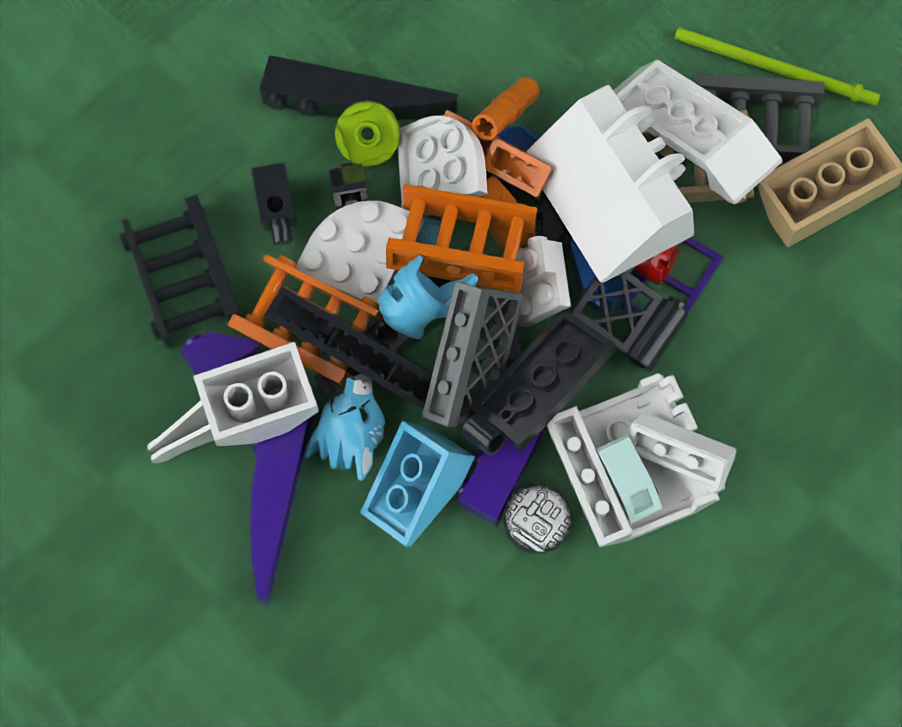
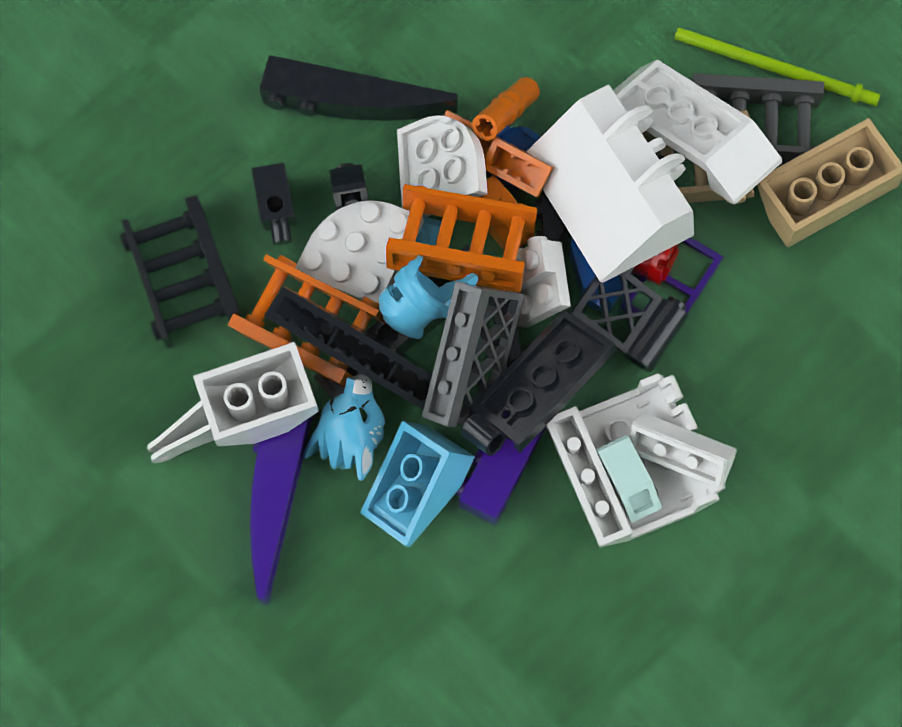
dark purple slope [180,332,262,375] -> none
lime plate [335,100,400,167] -> none
tile [504,484,572,554] -> none

